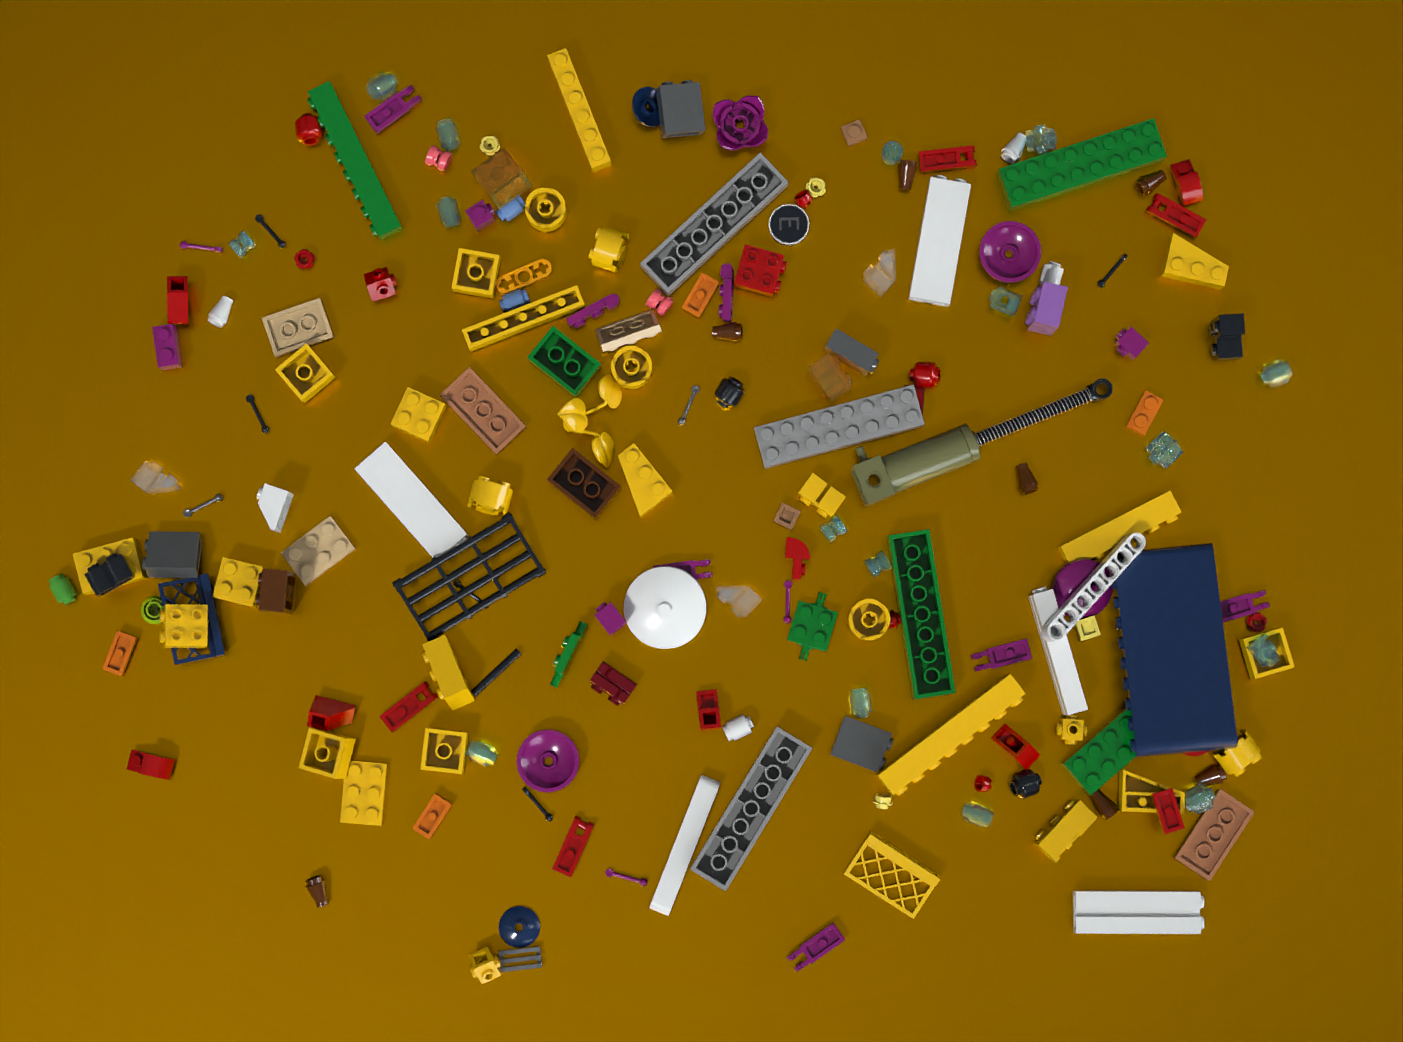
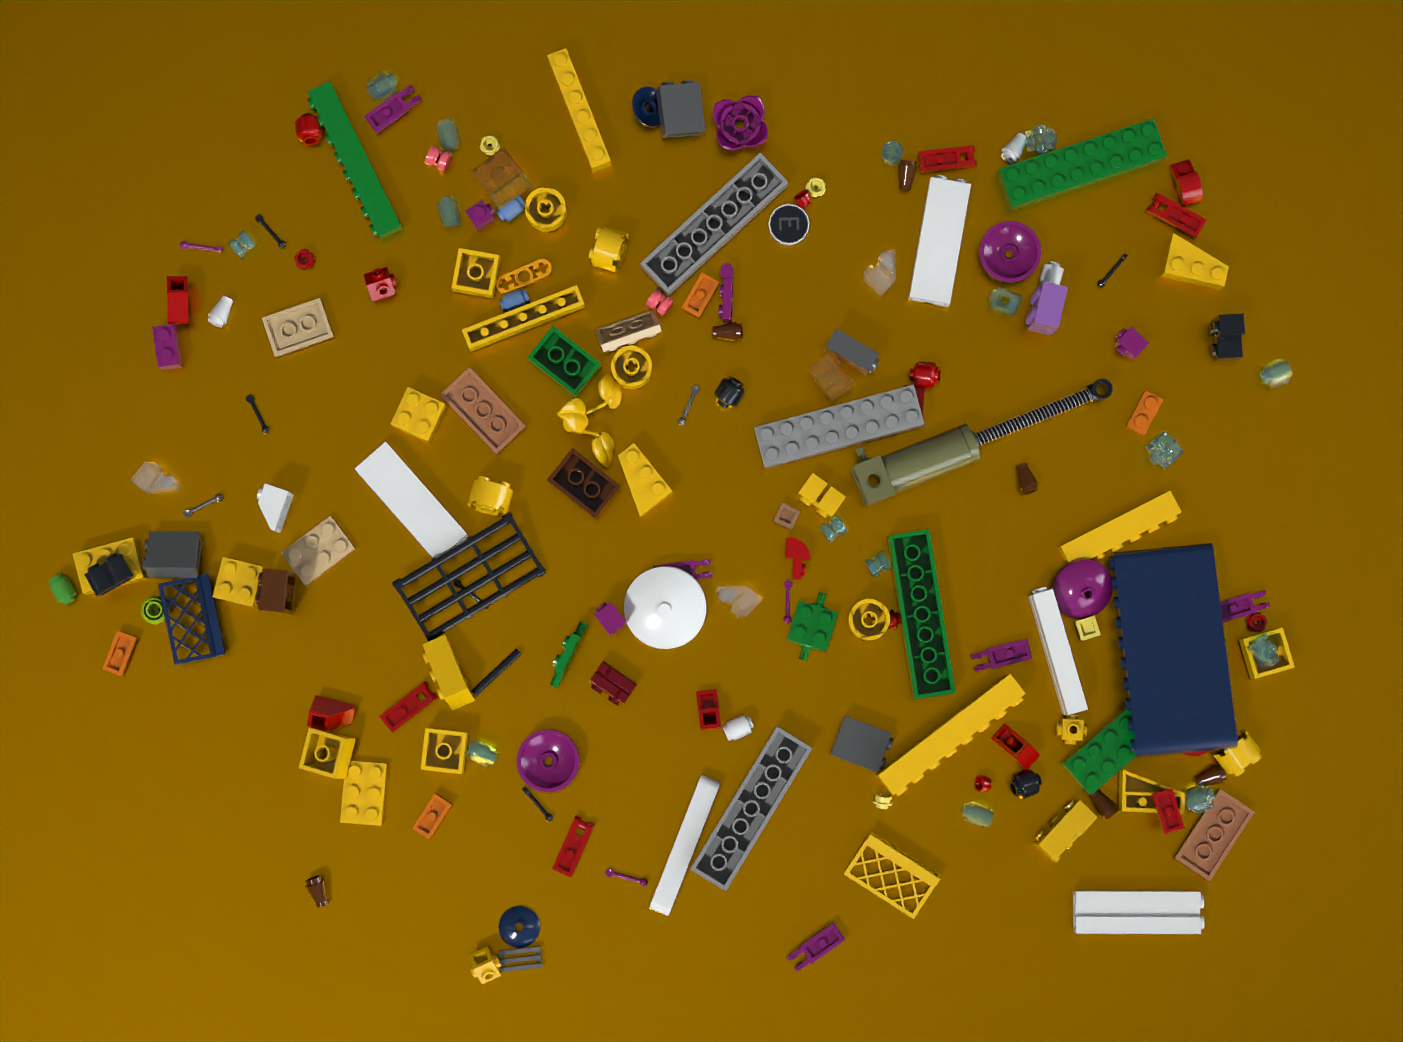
red brick [126,749,175,780] -> none
yellow brick [159,604,208,648] -> none
yellow brick [275,343,336,404] -> none
magenta hinge [566,294,620,329] -> none
red brick [734,244,787,297] -> none
medium nougat plate [841,119,867,147] -> none
clear light blue brick [849,688,873,718] -> none
white beam [1041,533,1146,642] -> none
reddish brown cone [1135,170,1167,195] -> none

